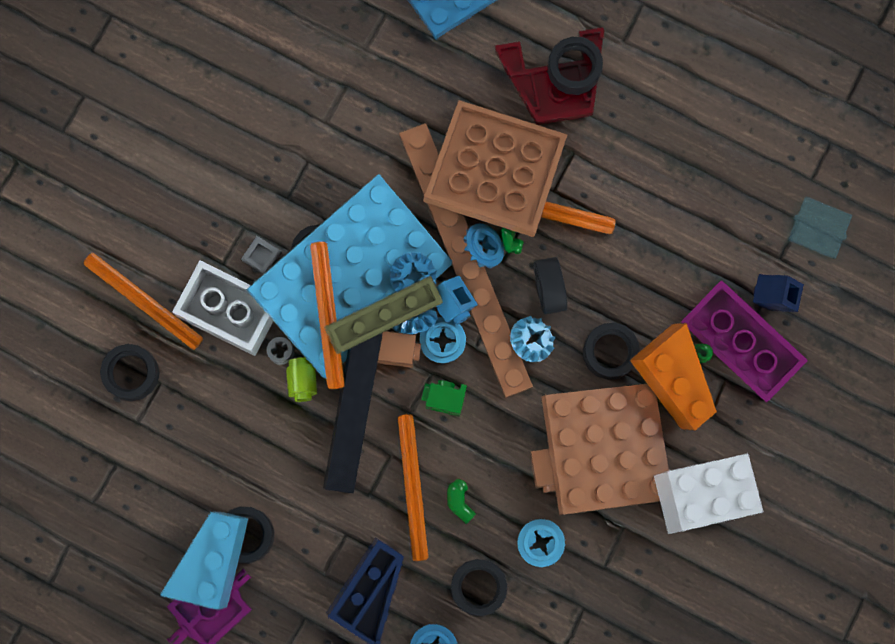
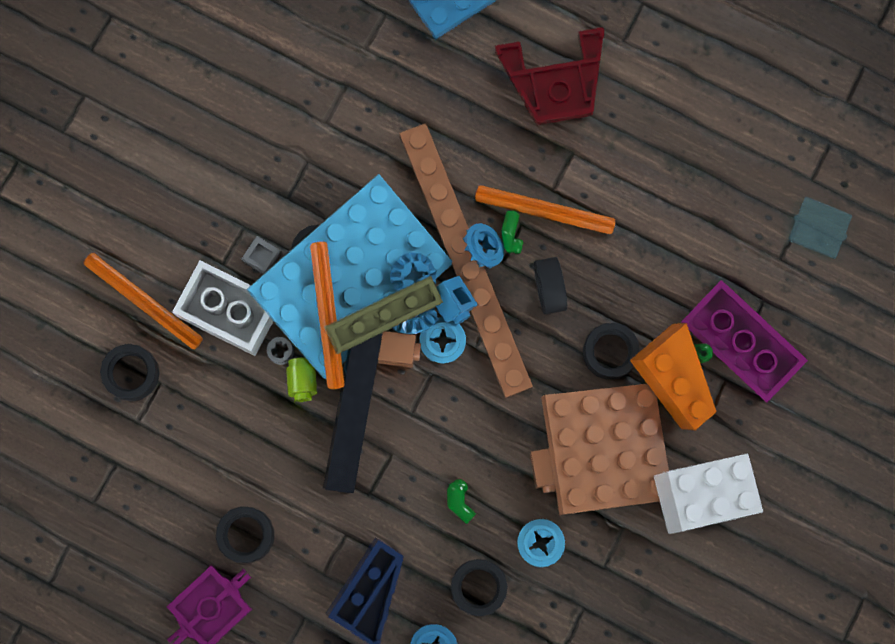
medium azure wedge [160,512,248,610] -> none
orange axle [398,414,428,561] -> none
green brick [421,380,467,417] -> none
nougat plate [423,100,567,237] -> none
medium azure gear [510,316,555,362] -> none
black tyre [548,36,603,95] -> none
dark blue brick [753,274,804,312] -> none

